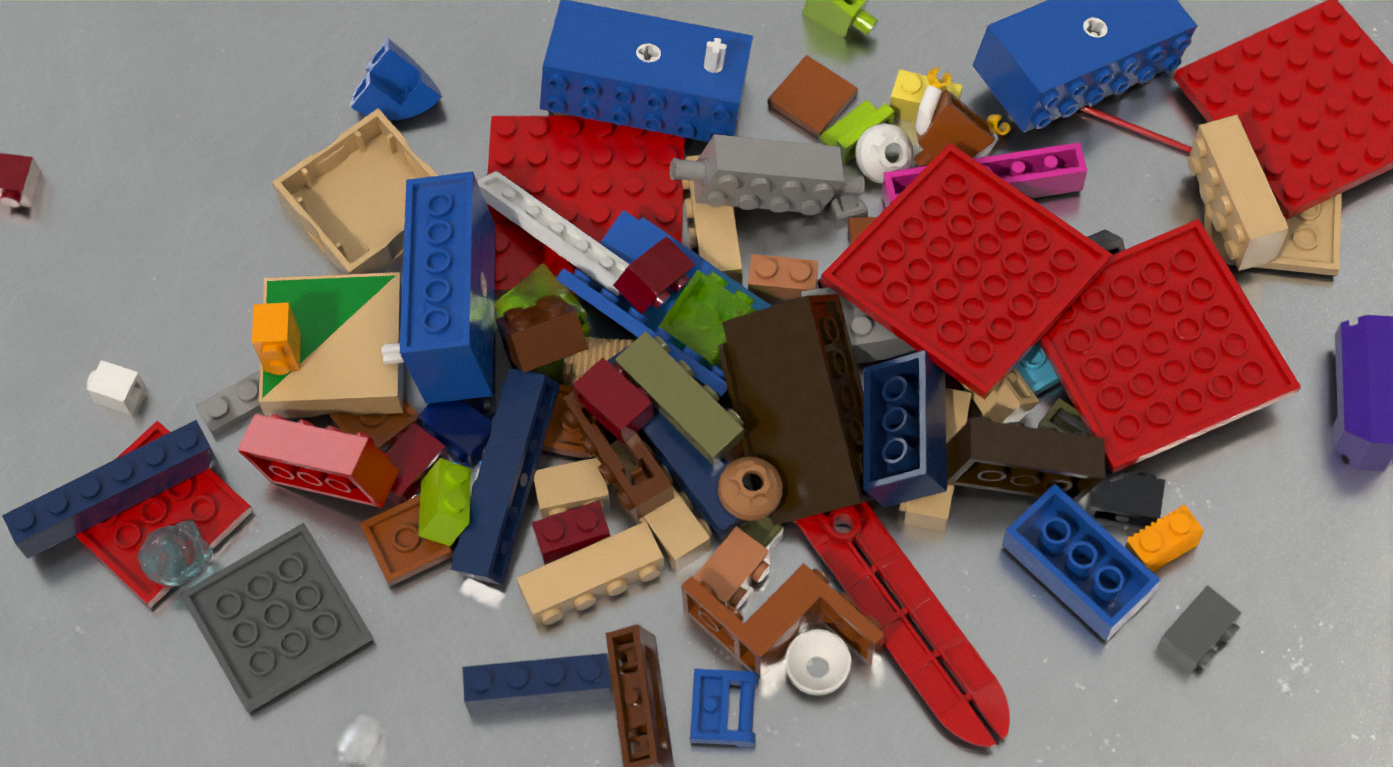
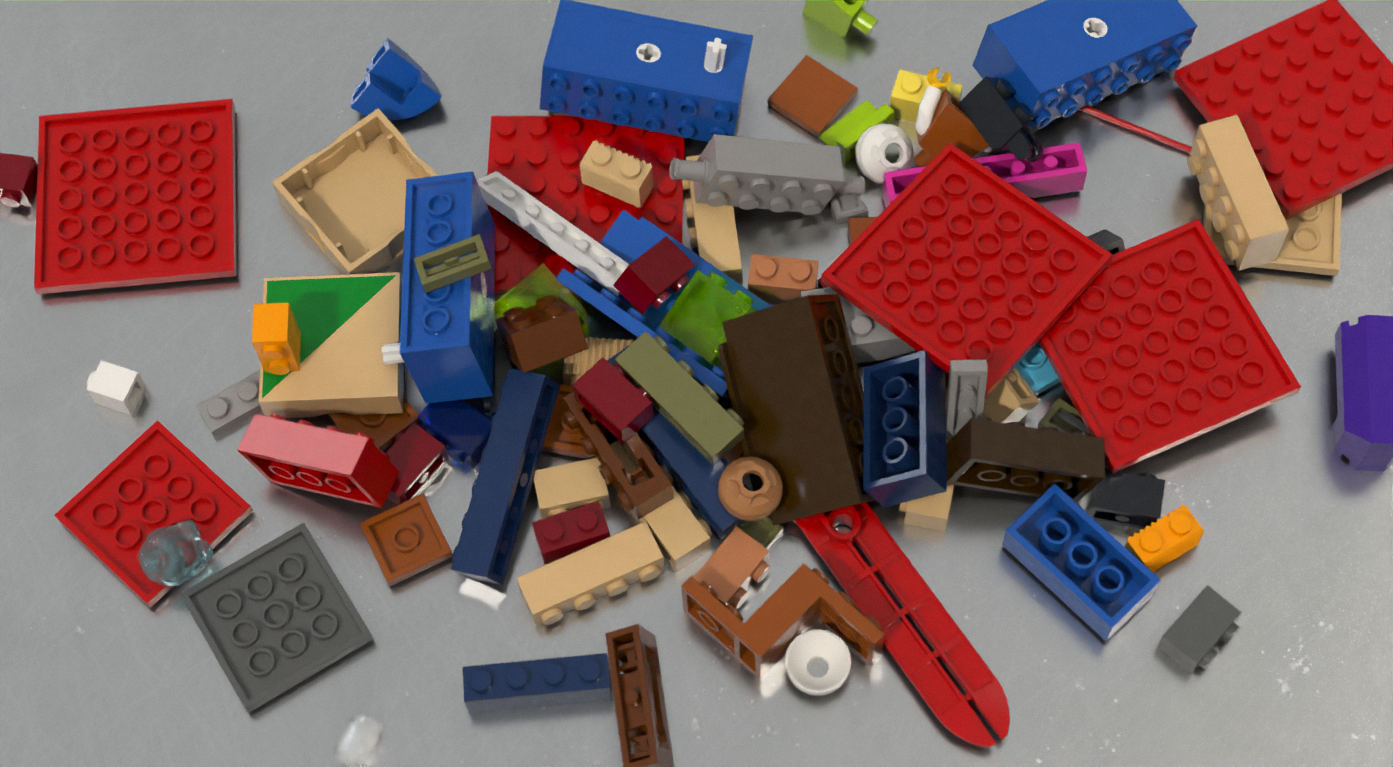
dark blue brick [2,420,219,559] -> none
lime brick [418,458,471,546] -> none
blue plate [690,669,759,747] -> none
none -> red plate [34,99,236,294]
none -> olive tile [413,234,492,293]
none -> tan brick [579,140,654,208]
none -> light grey plate [946,359,988,439]
none -> black hinge [958,76,1044,162]

